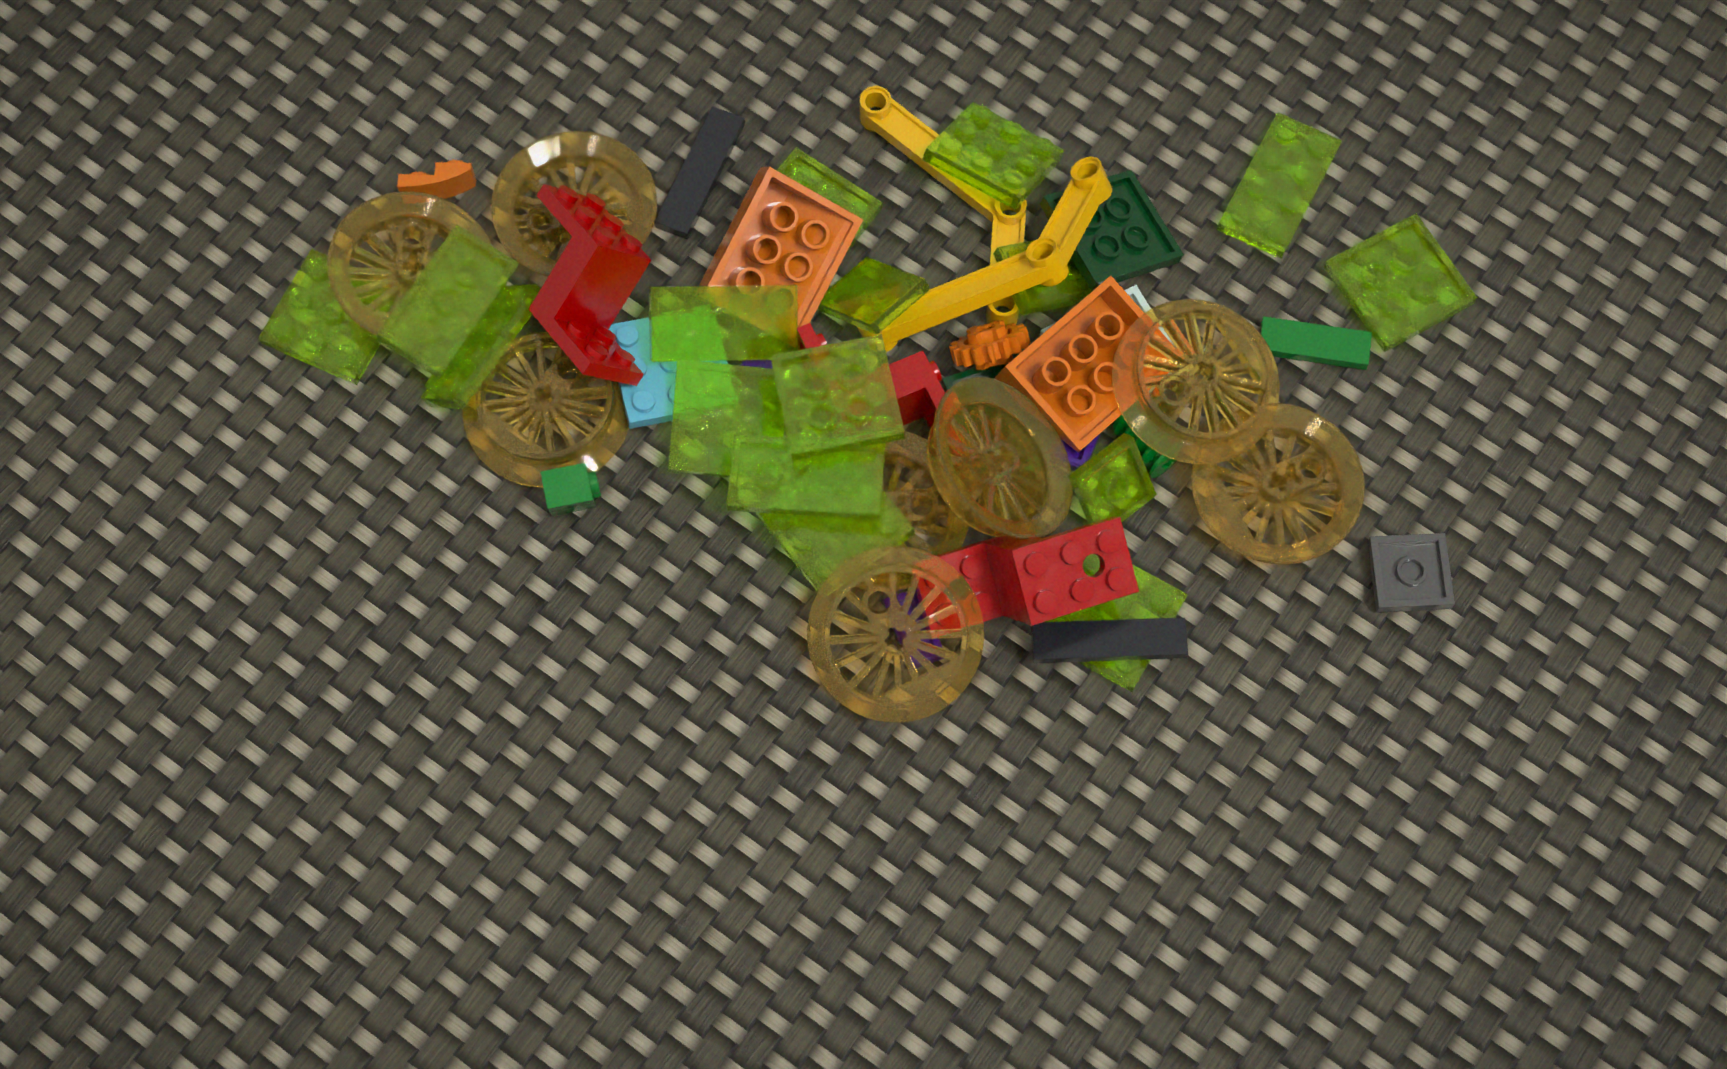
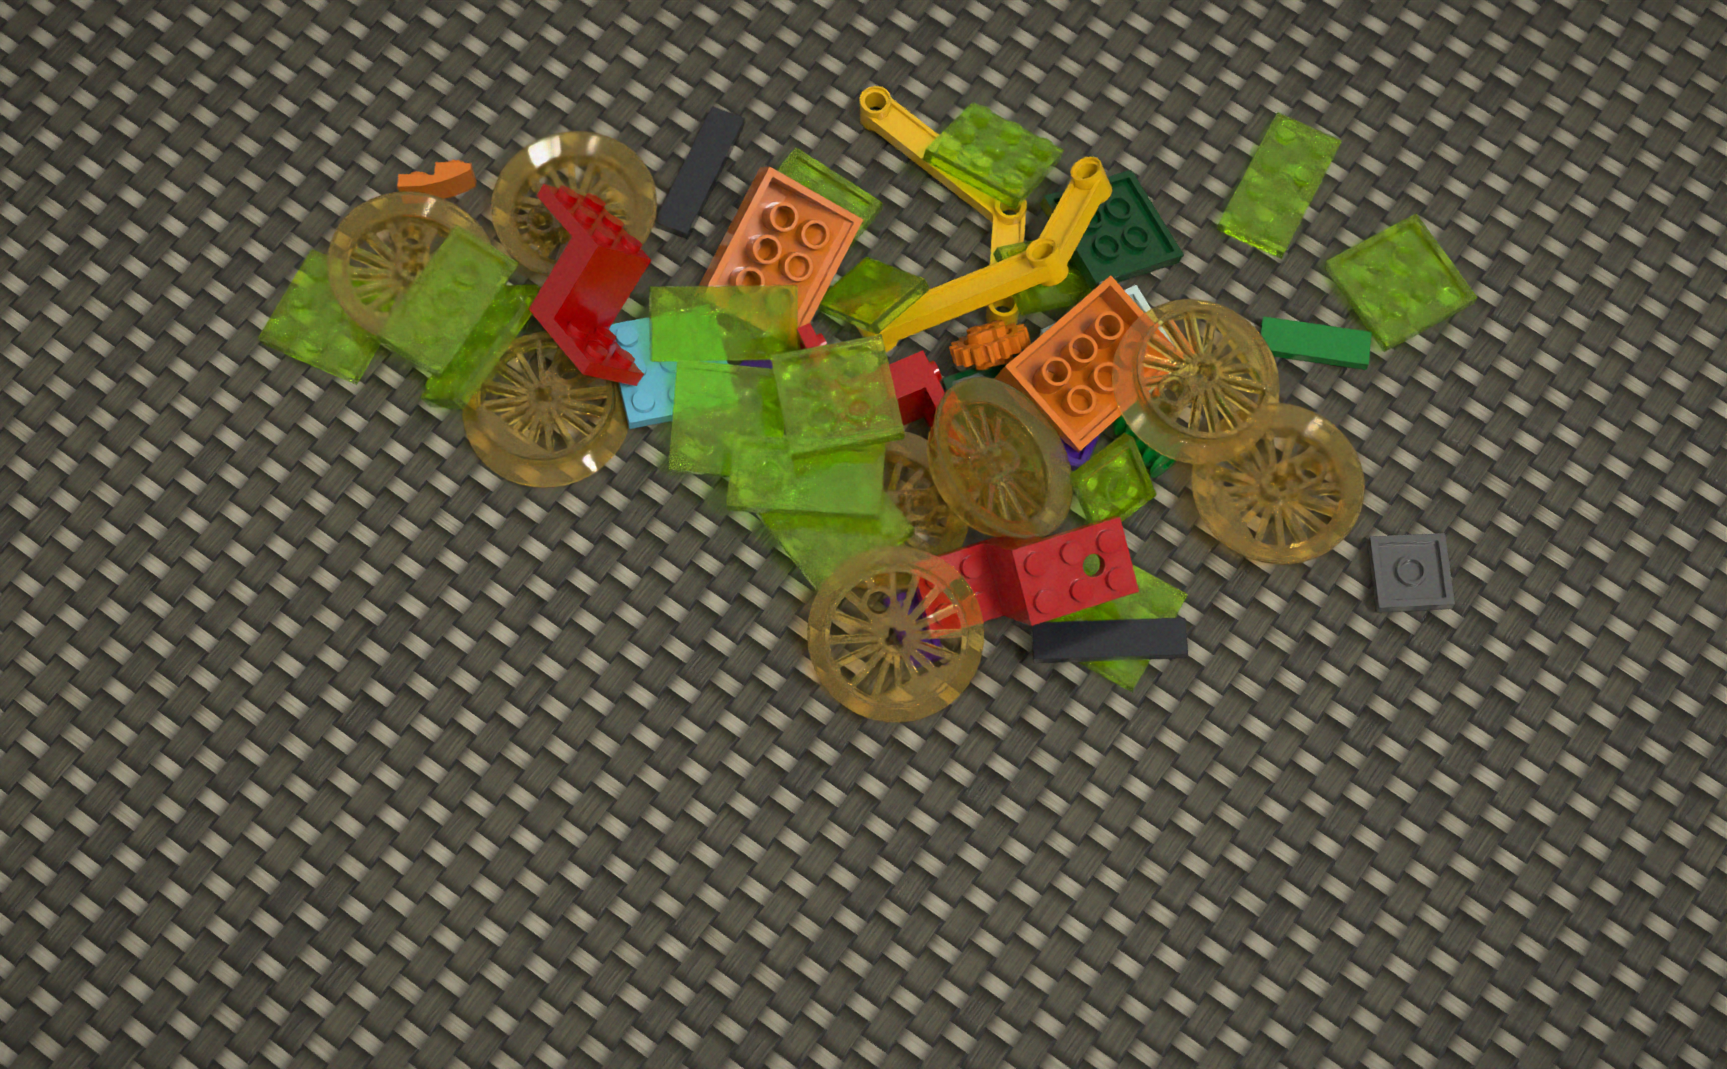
green brick [540,463,602,516] -> none

